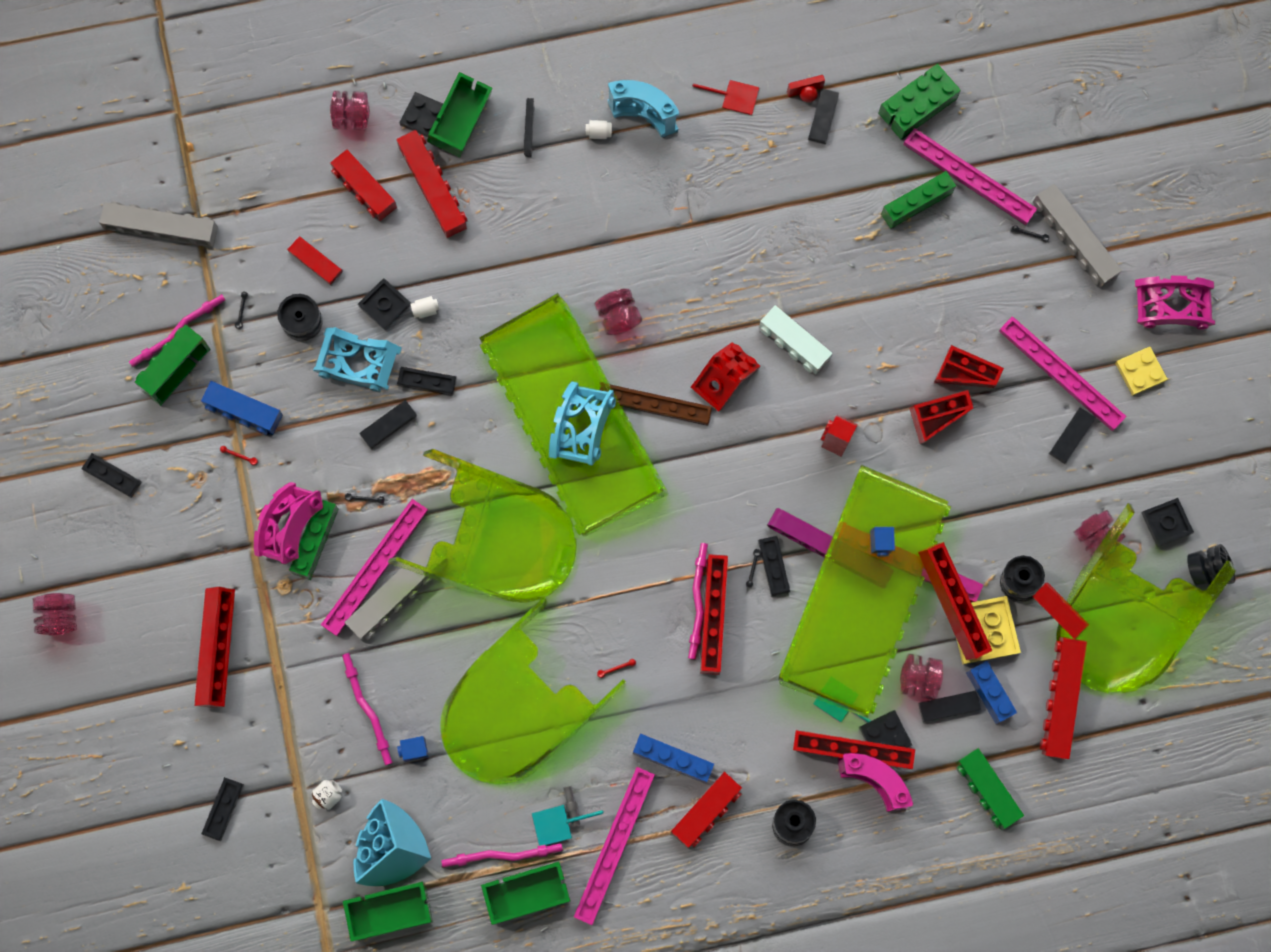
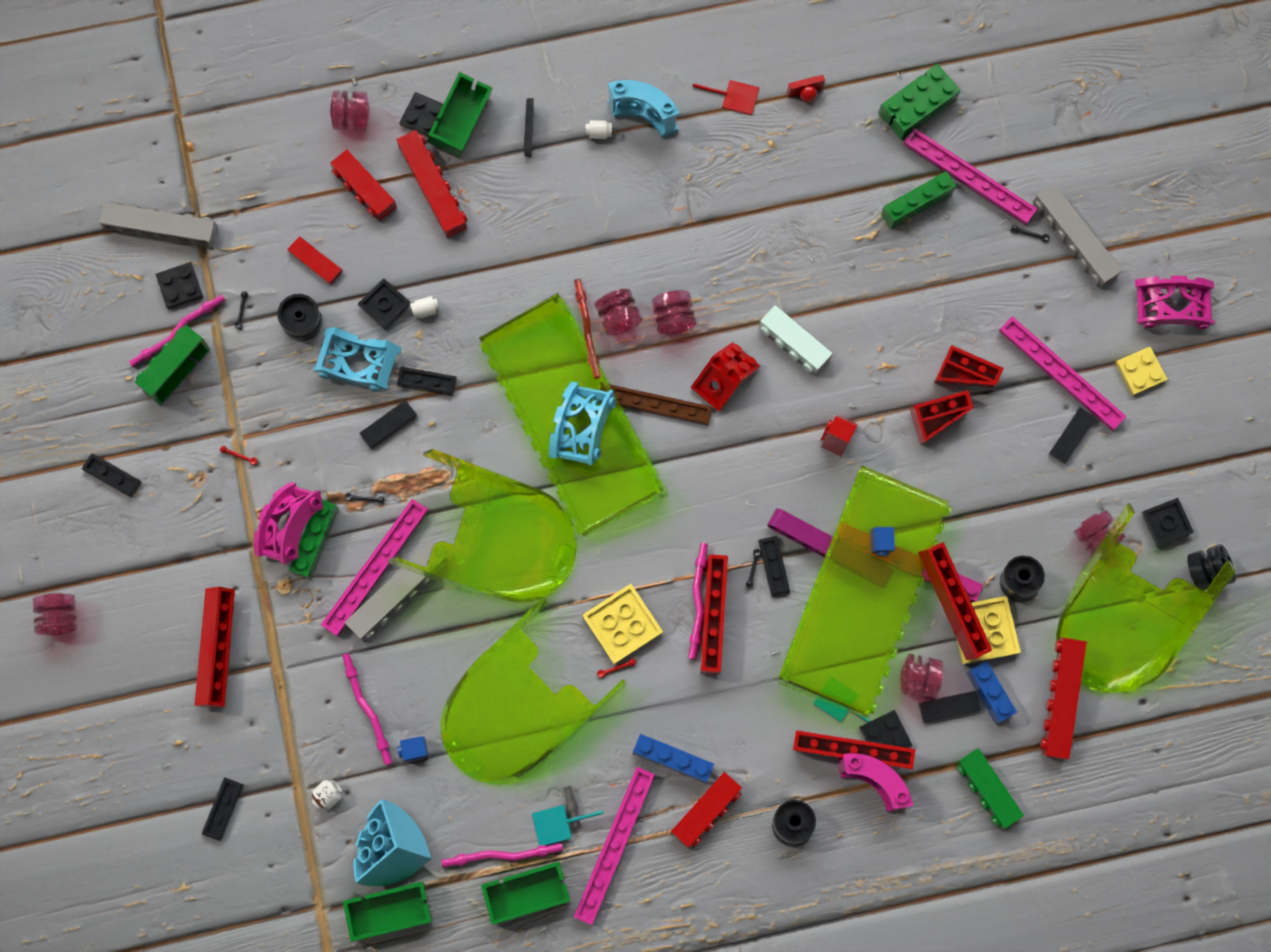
blue brick [201,381,283,435] -> none
black tile [808,88,839,144] -> none
red tile [1033,582,1089,639] -> none
none -> black plate [155,262,204,310]
none -> clear red bar [574,279,601,379]
none -> light yellow plate [582,584,663,665]
none -> clear pink wheel [652,290,696,334]

